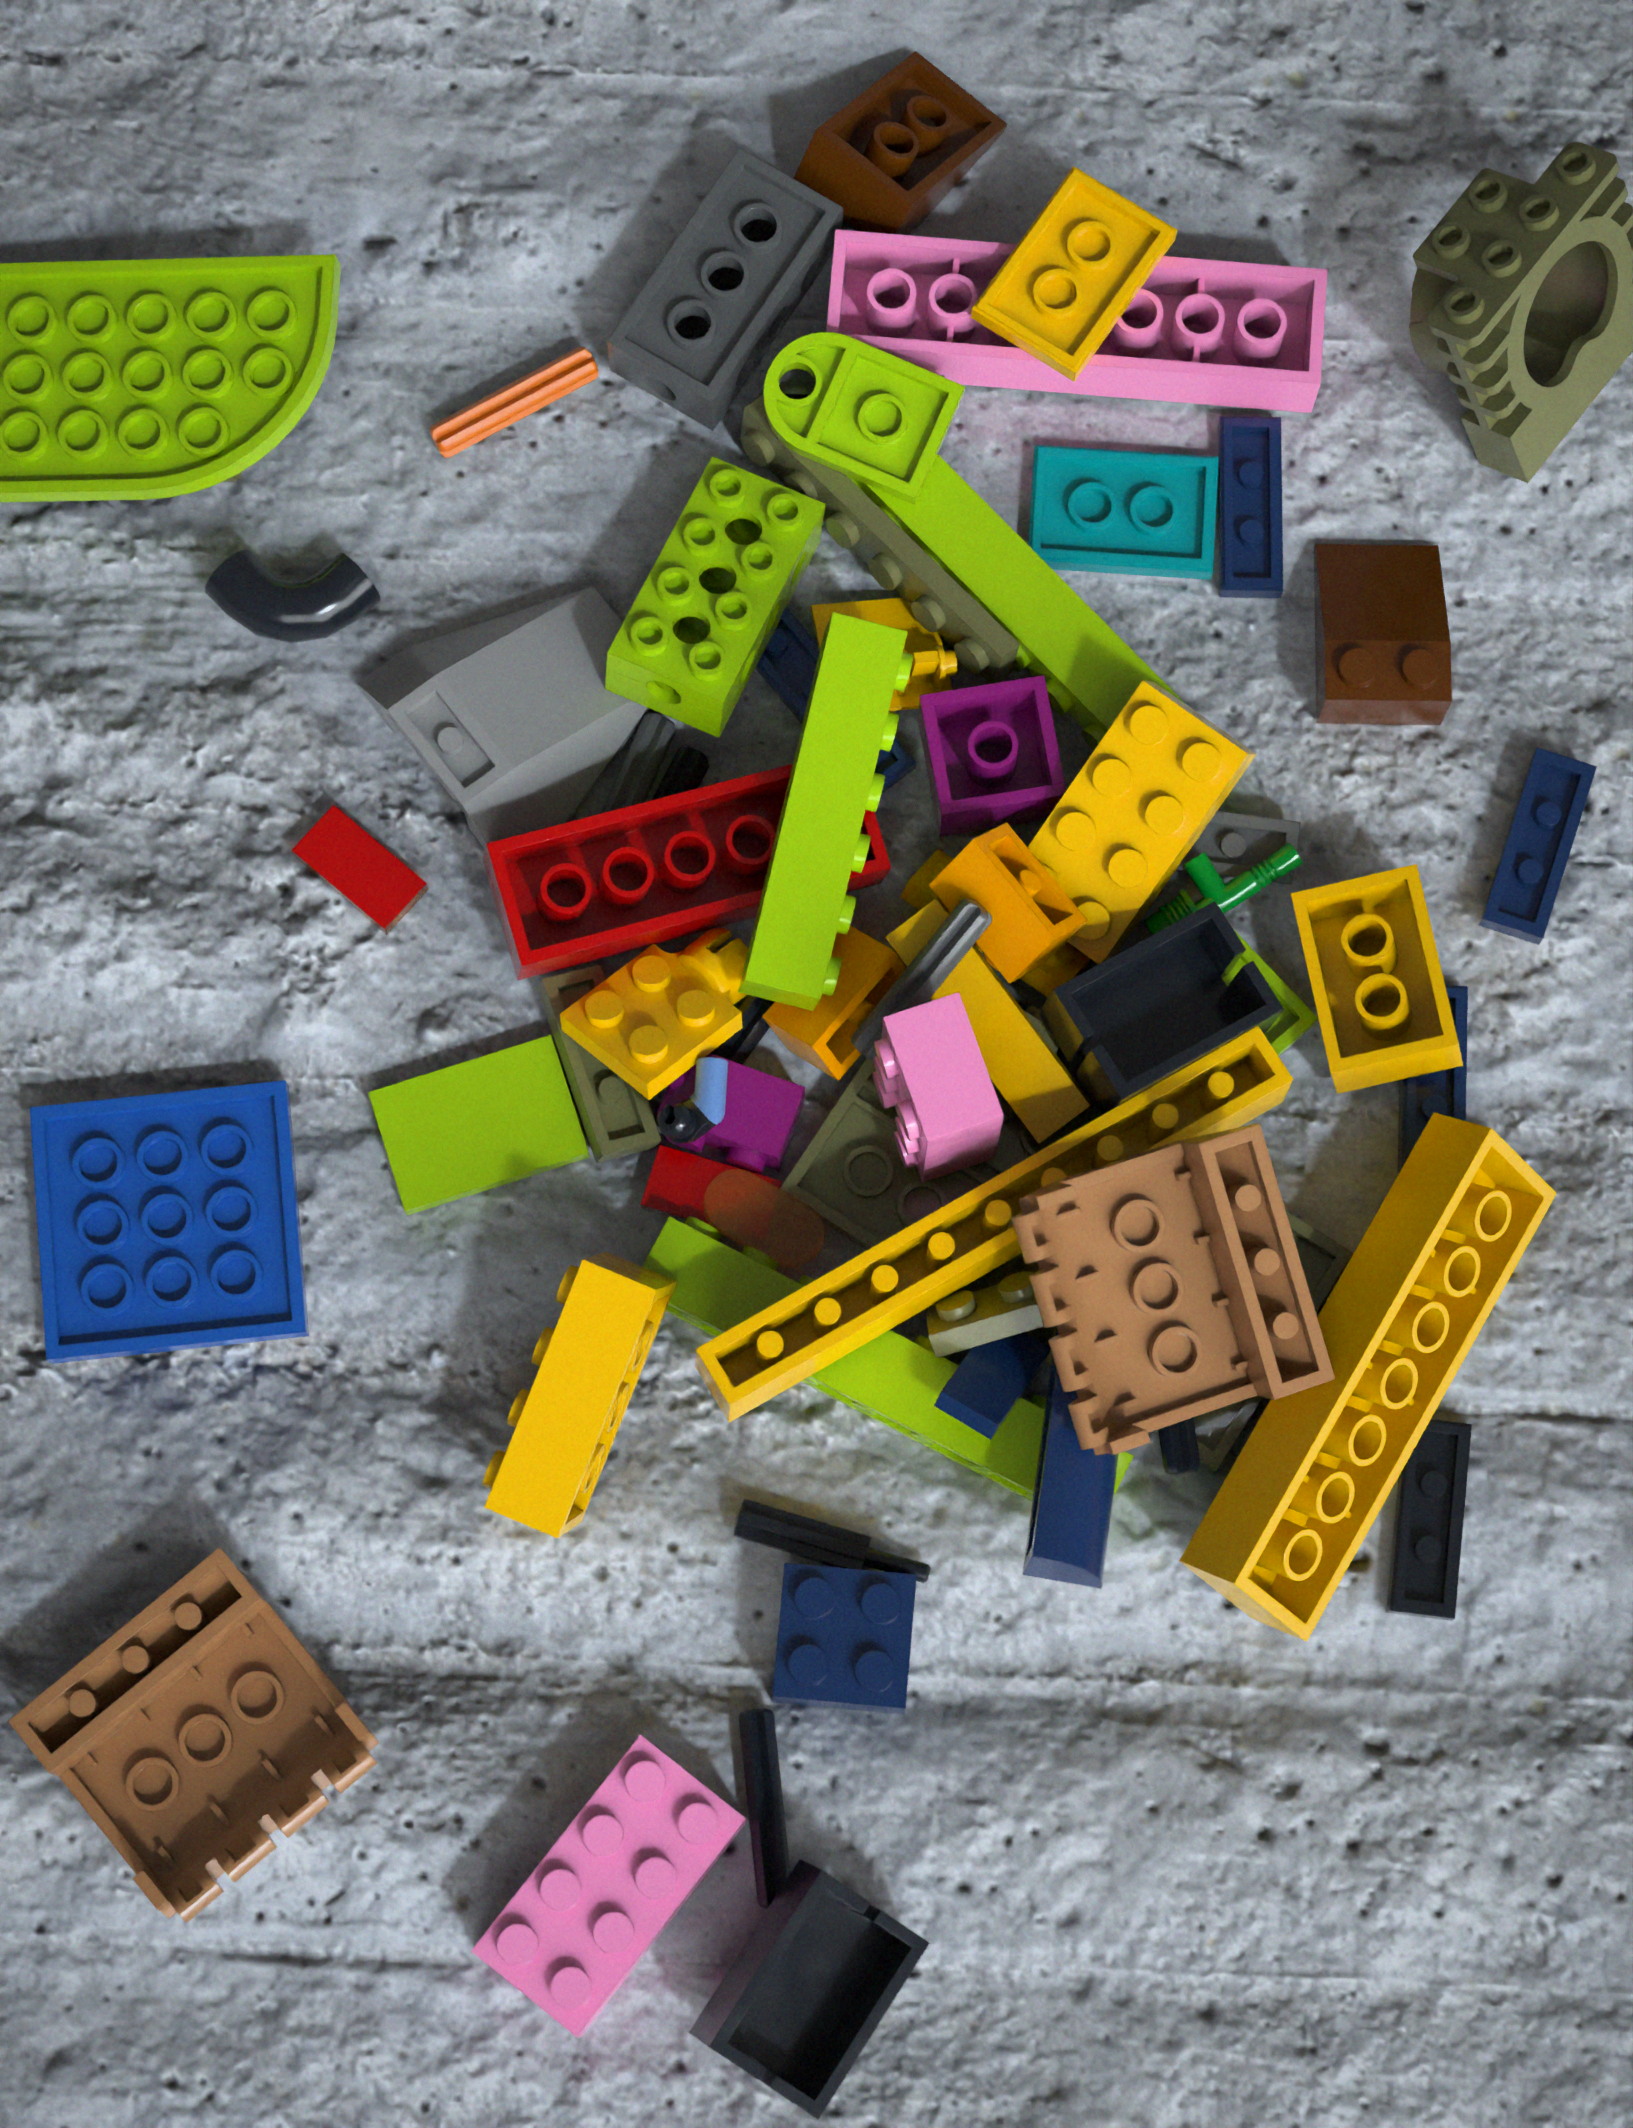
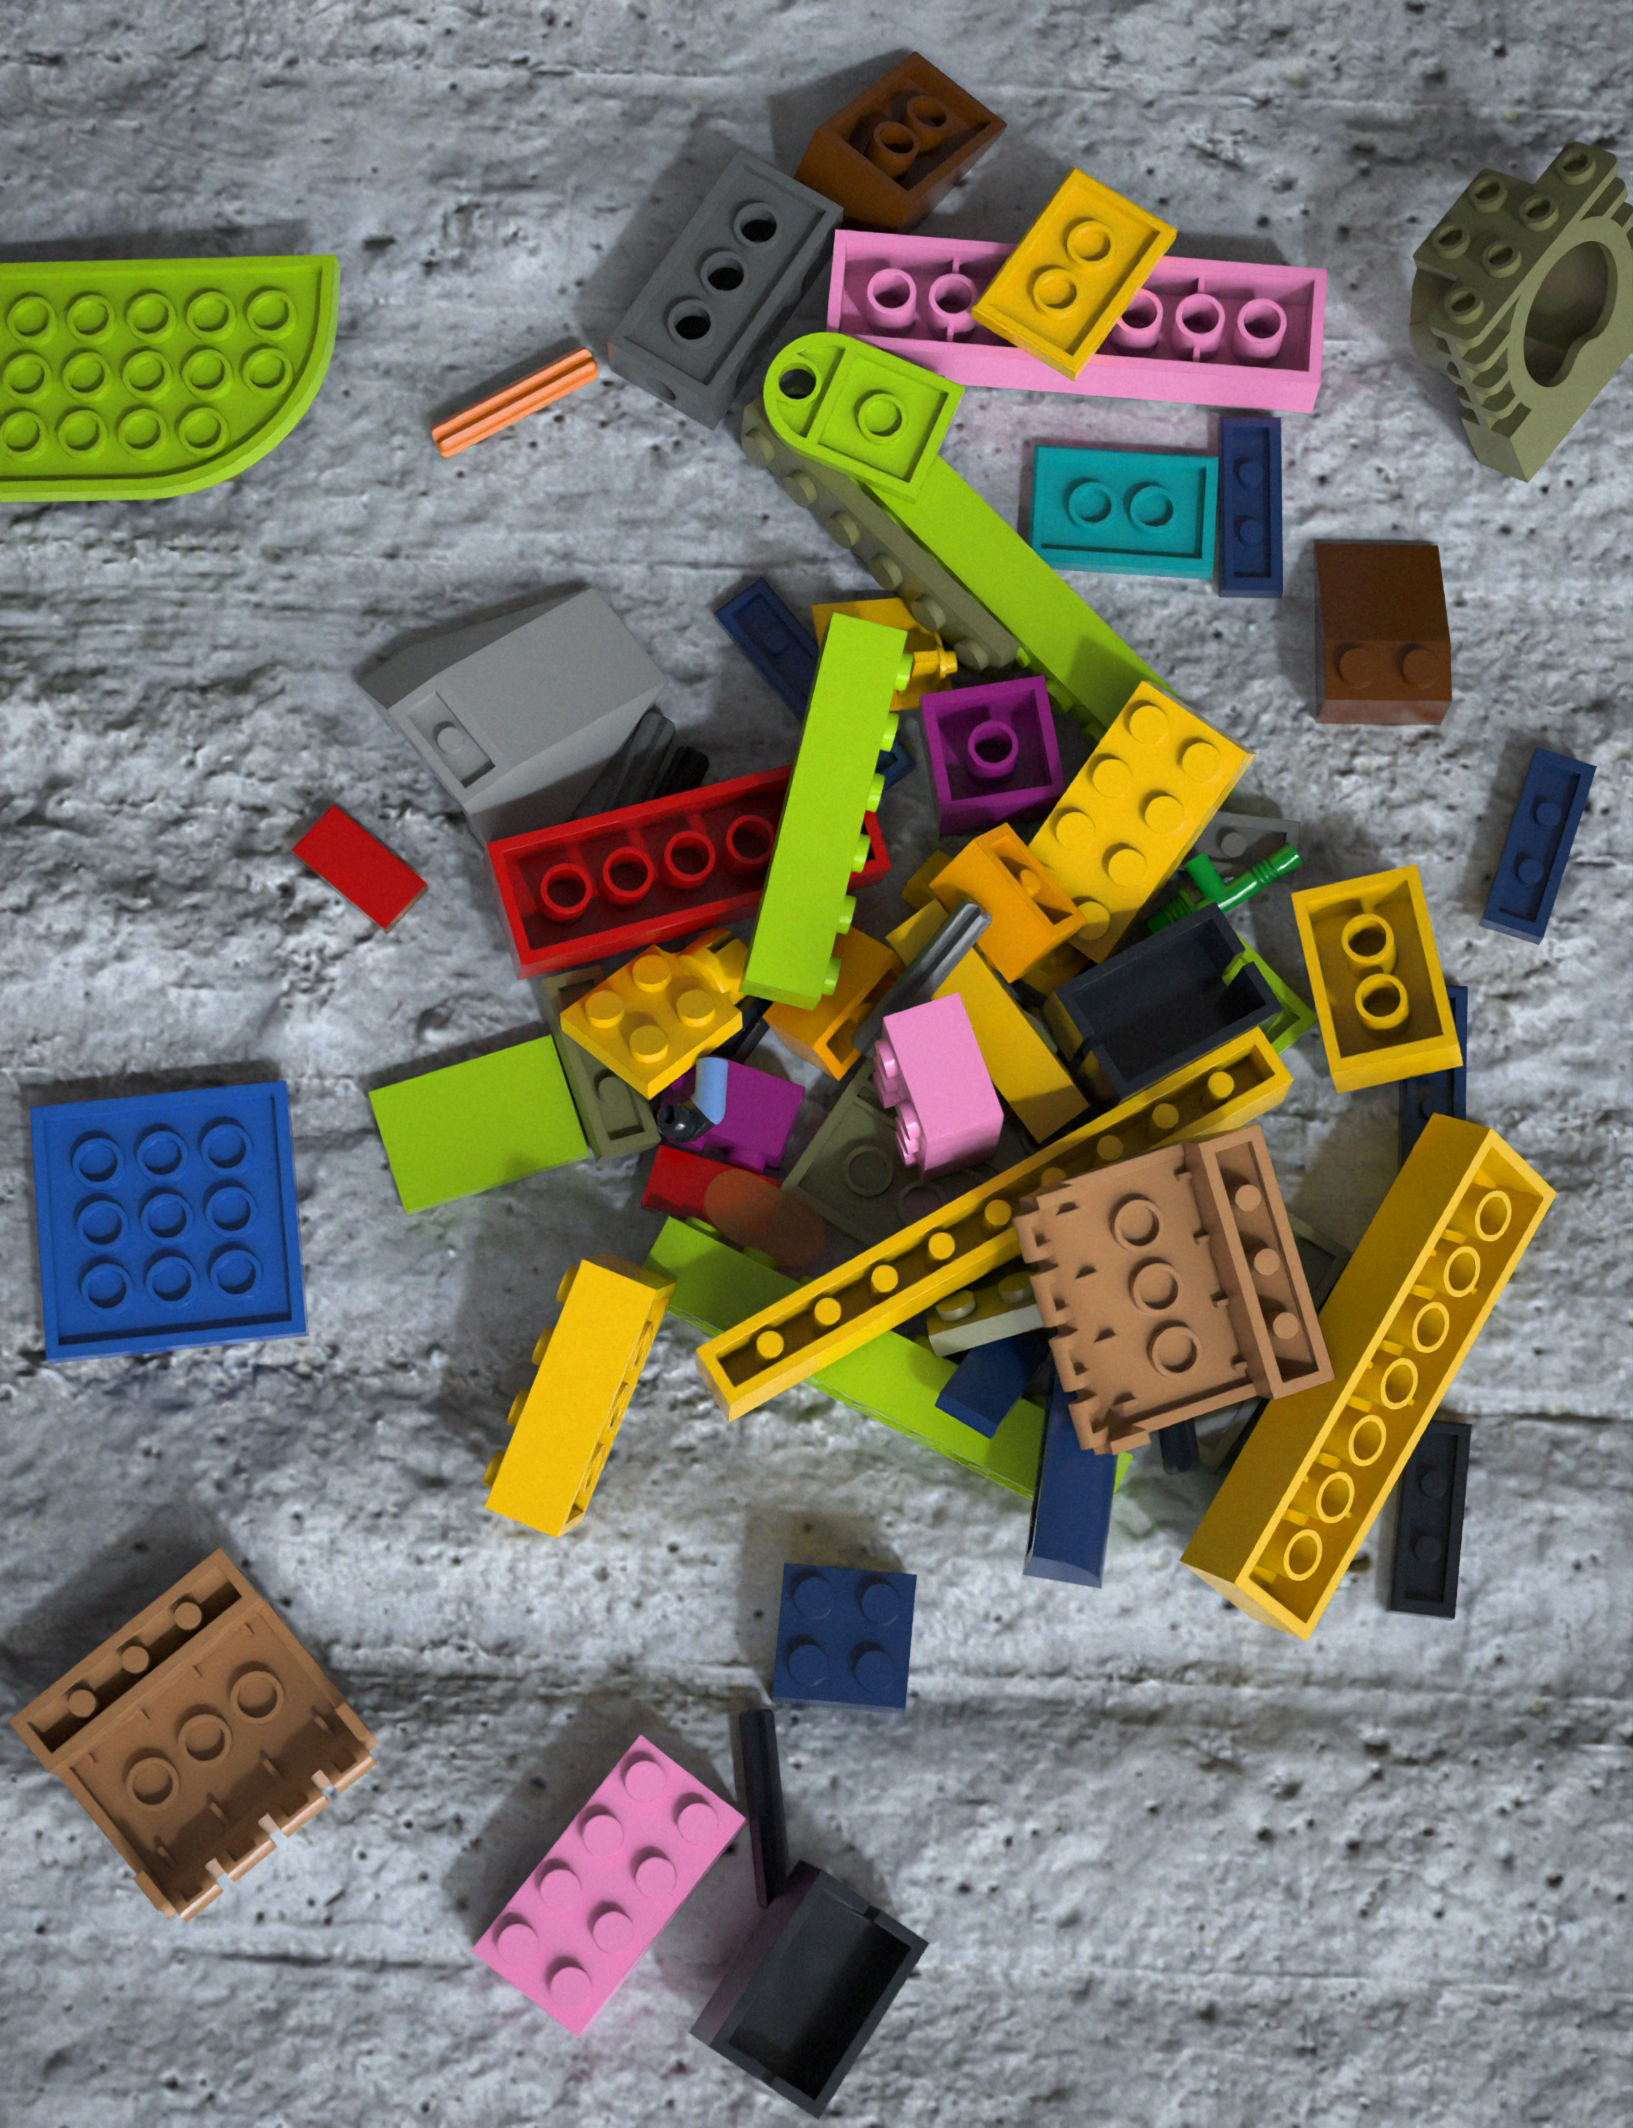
black cylinder [205,550,381,643] -> none
lime brick [605,456,826,738] -> none
black axle [734,1499,931,1583] -> none

